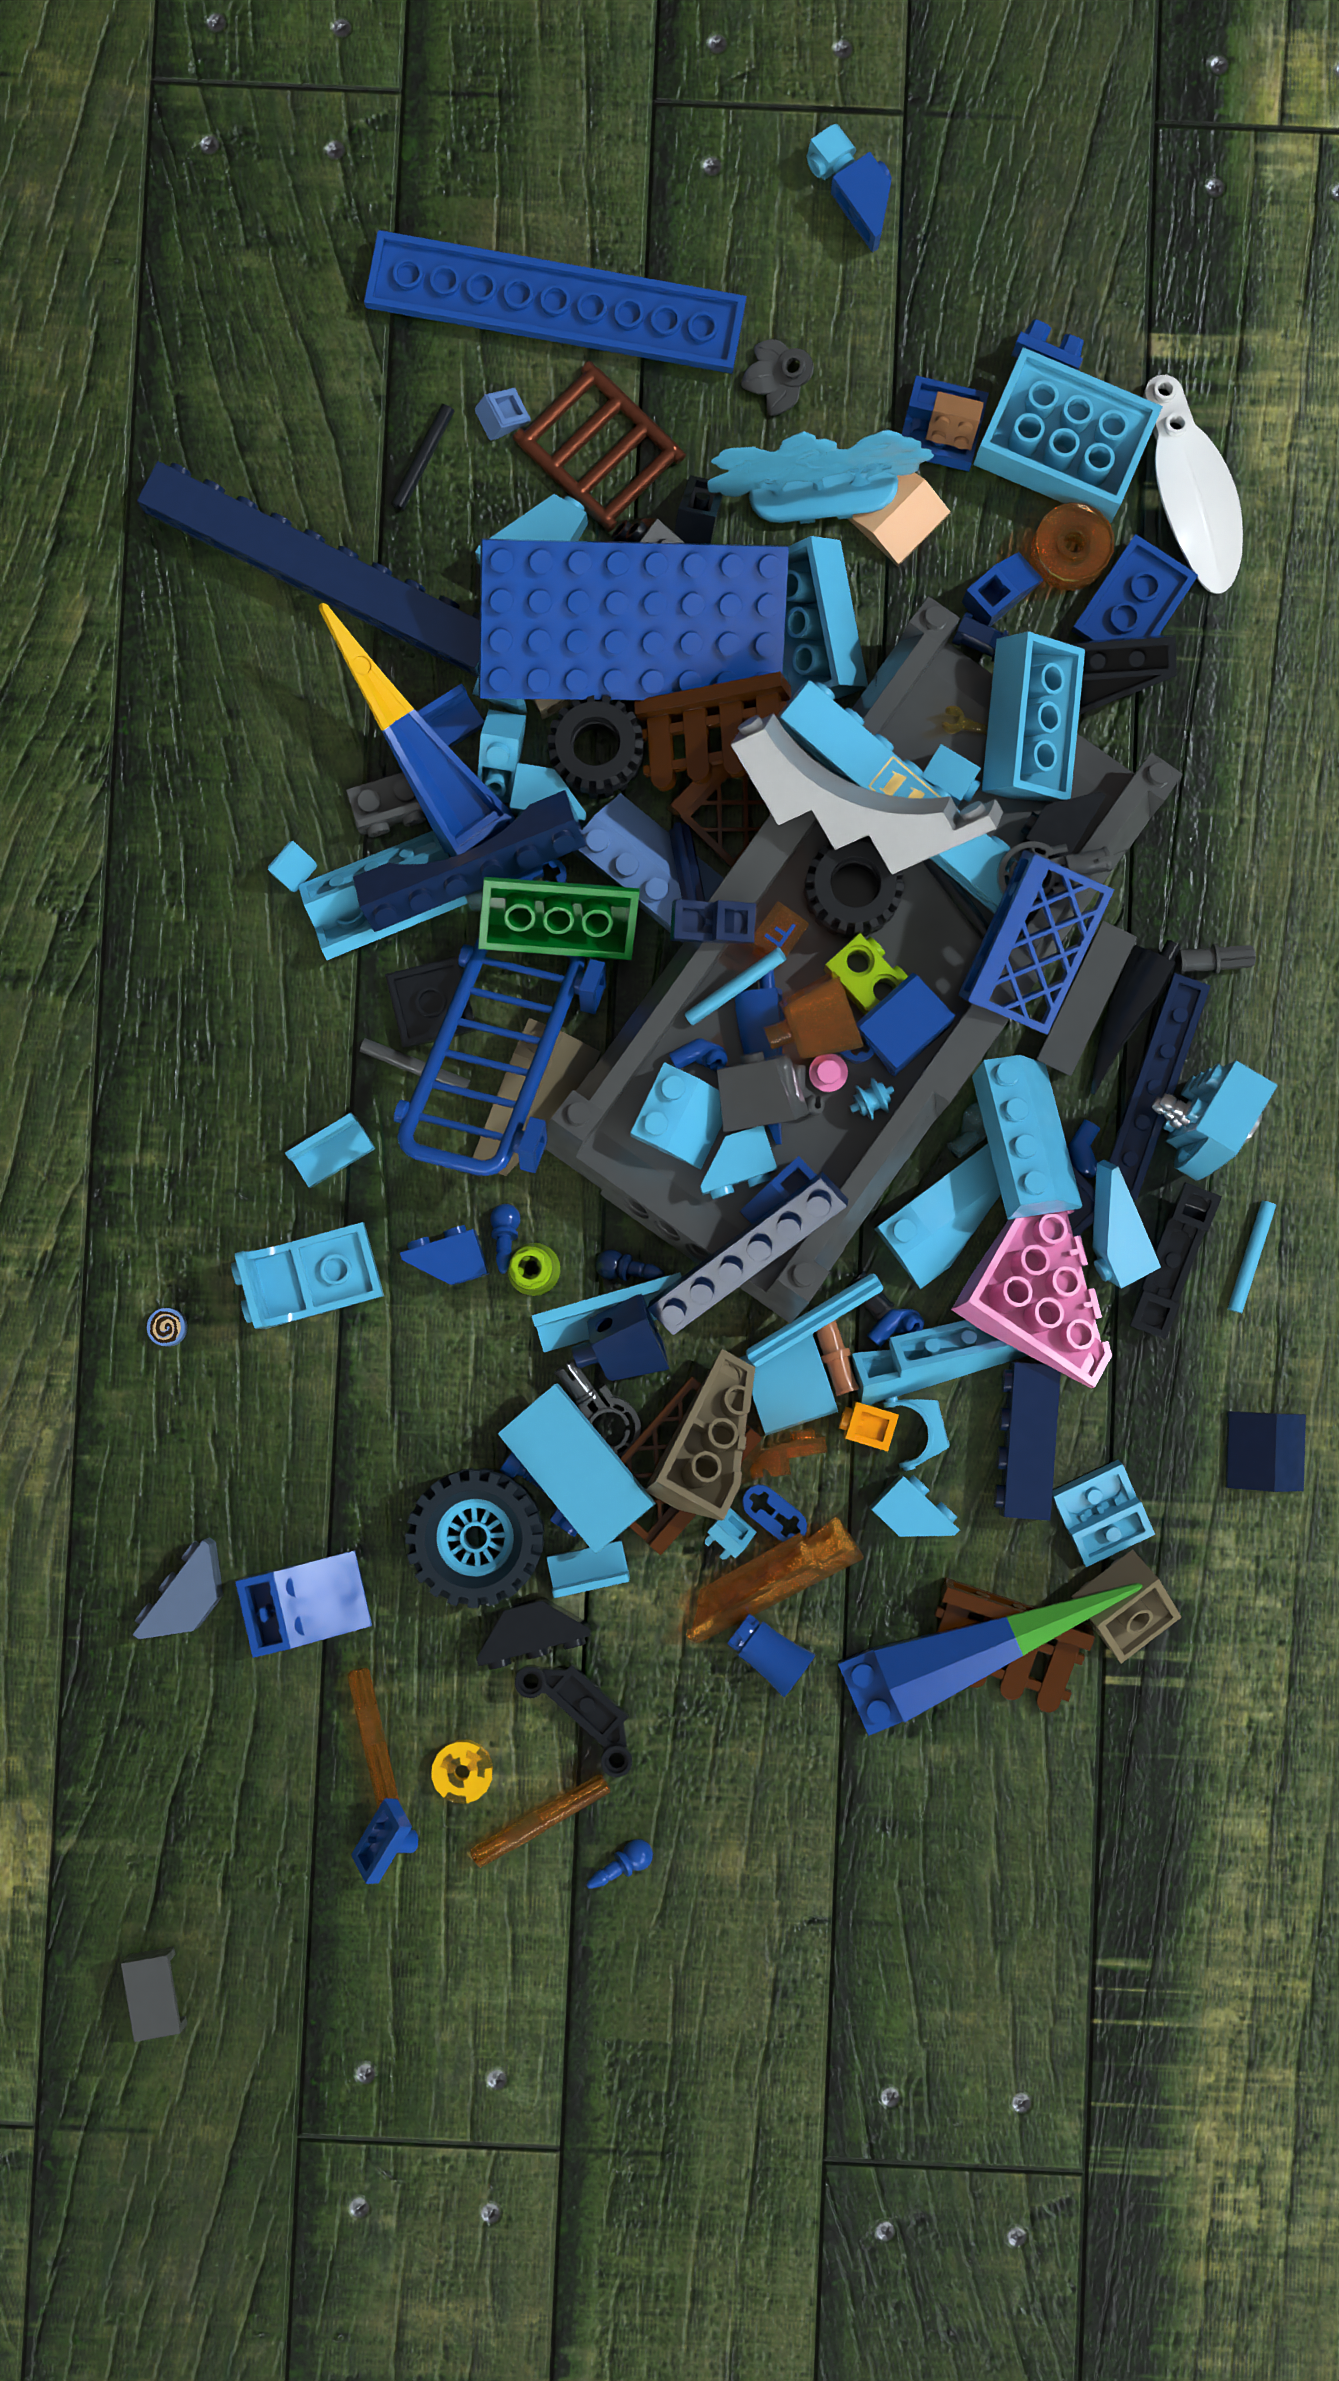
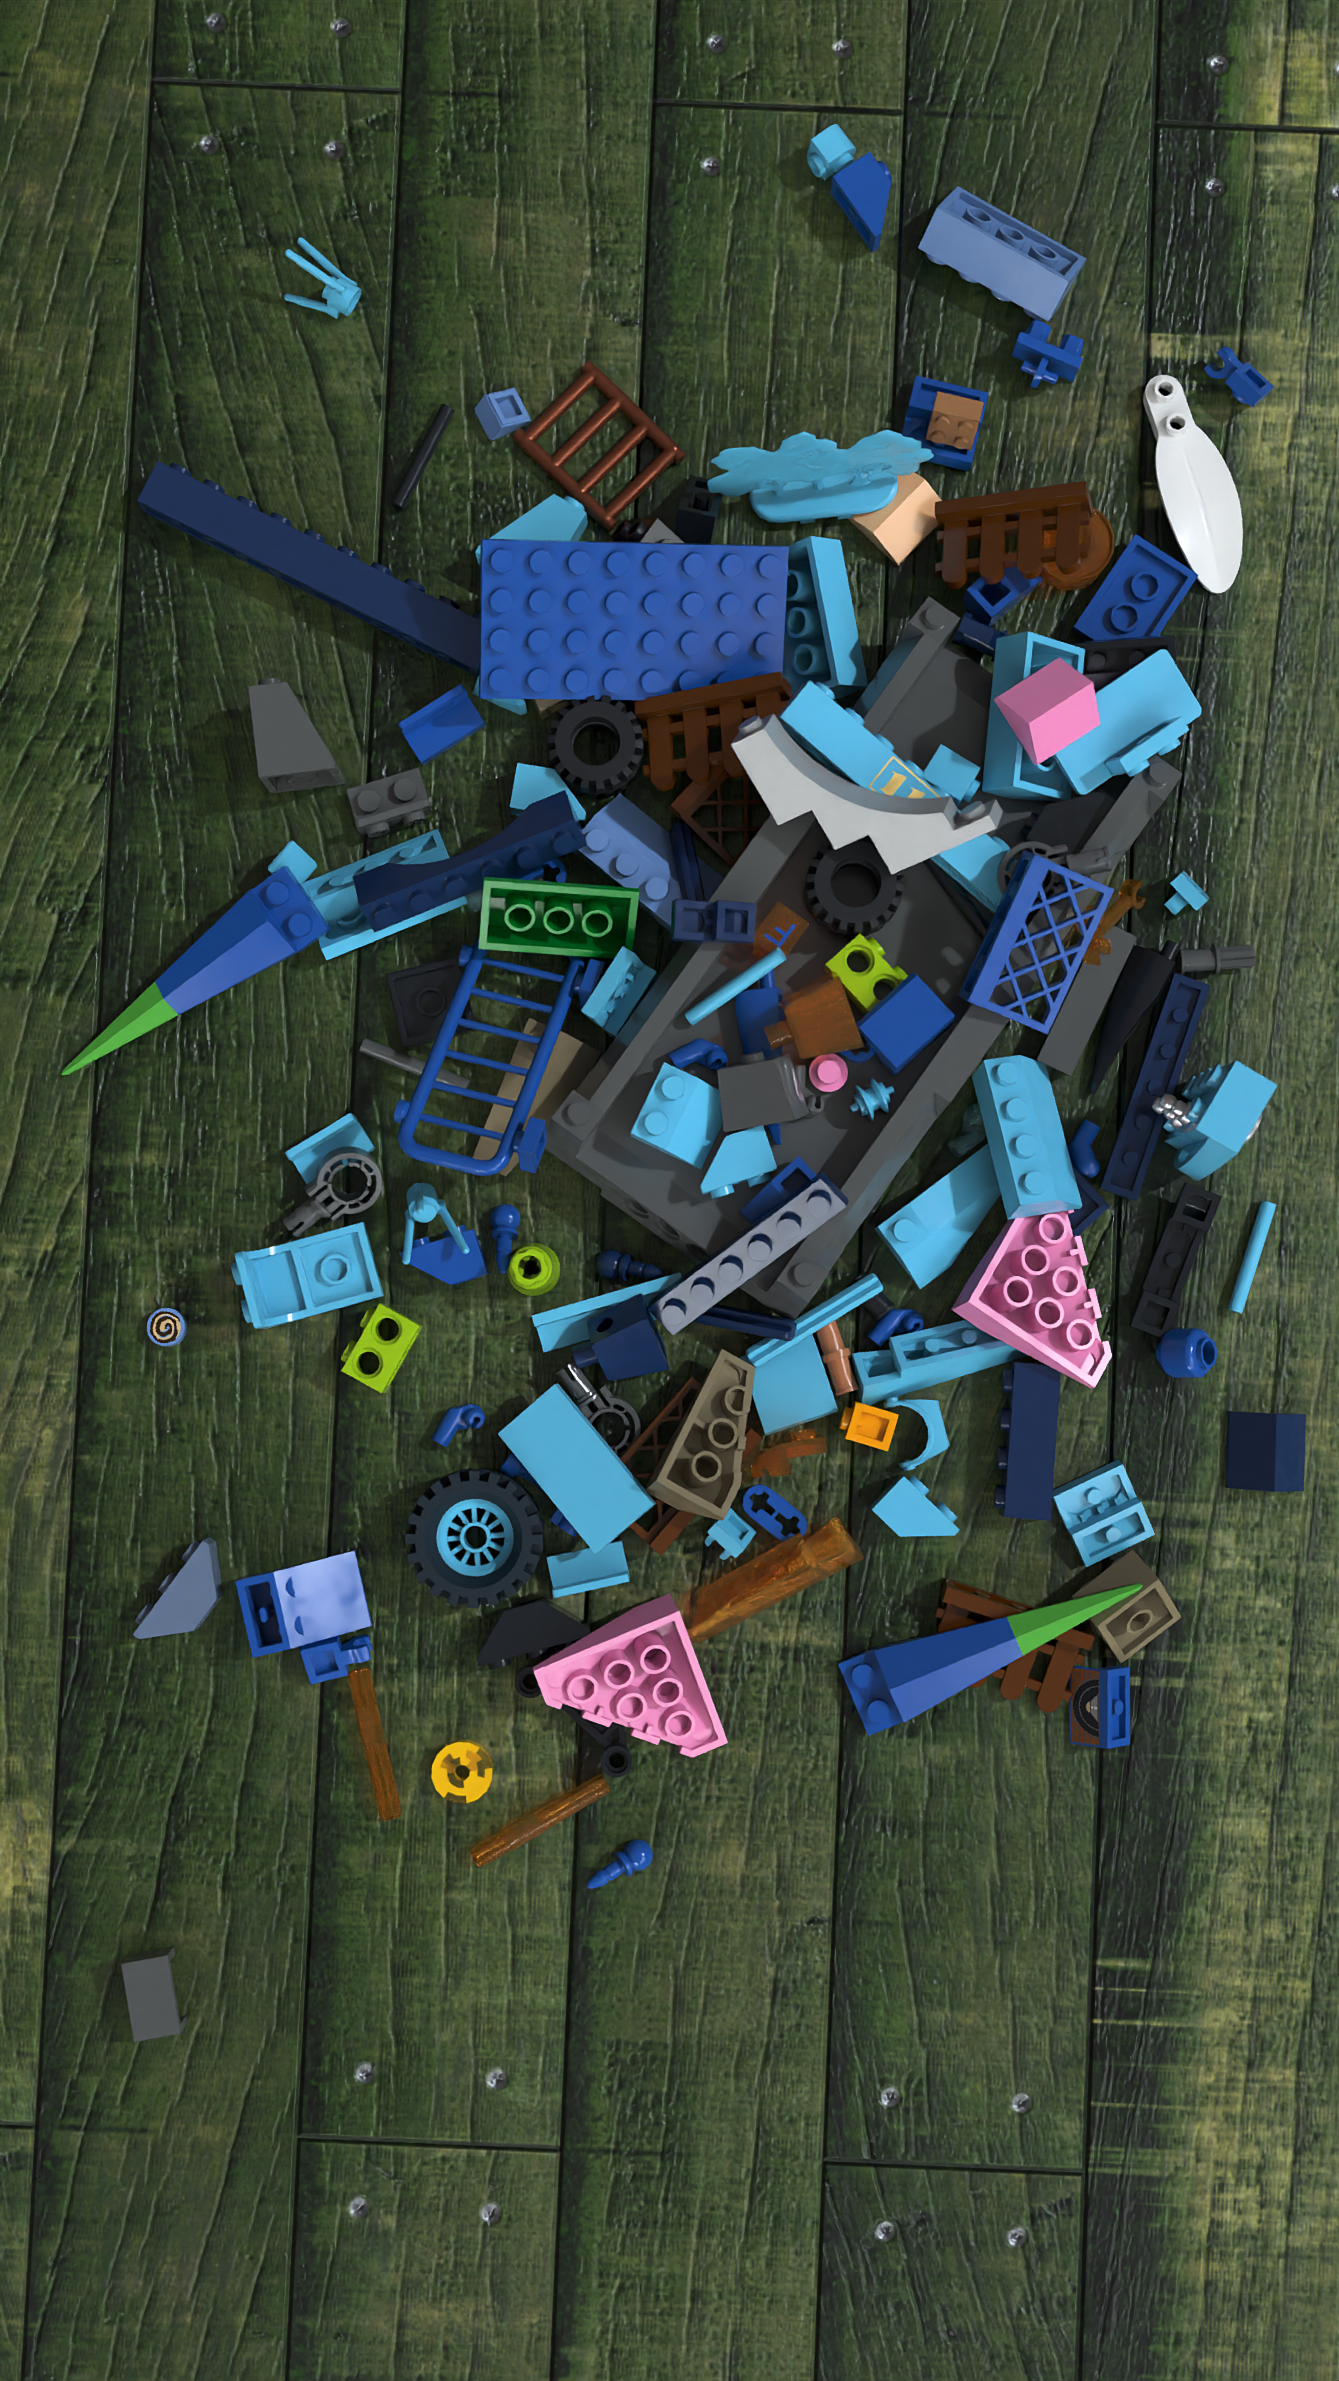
blue plate [319,603,516,857] -> none
blue tile [351,1798,418,1884] -> none
blue plate [364,230,747,374] -> none
medium azure slope [477,709,526,803] -> none
blue plant [727,1614,816,1698] -> none
dark grey plate [741,339,814,416] -> none
clear yellow hand [942,706,988,735] -> none
medium azure slope [973,347,1163,523] -> none
medium azure slope [1092,1160,1161,1288] -> none
none -> blue plate [61,866,332,1075]
none -> dark grey slope [248,678,345,794]
none -> dark grey pin [282,1146,382,1238]
none -> medium azure plant [284,237,362,319]
none -> blue plate [300,1634,373,1684]
none -> lime brick [341,1303,423,1393]
none -> medium azure plant [402,1183,469,1264]
none -> blue arm [431,1403,485,1447]
none -> bright pink slope [532,1593,728,1758]
none -> medium azure slope [581,946,660,1039]
none -> dark blue axle [693,1304,797,1342]
none -> medium blue slope [918,186,1086,322]
none -> reddish brown fence [934,481,1093,589]
none -> bright pink slope [994,658,1101,766]
none -> medium azure bracket [1053,649,1202,795]
none -> panel [1069,1665,1130,1749]
none -> clear orange bar [1075,879,1146,966]
none -> blue head [1156,1328,1217,1378]
none -> medium azure tile [1164,870,1210,915]
none -> blue plate [1204,346,1274,408]

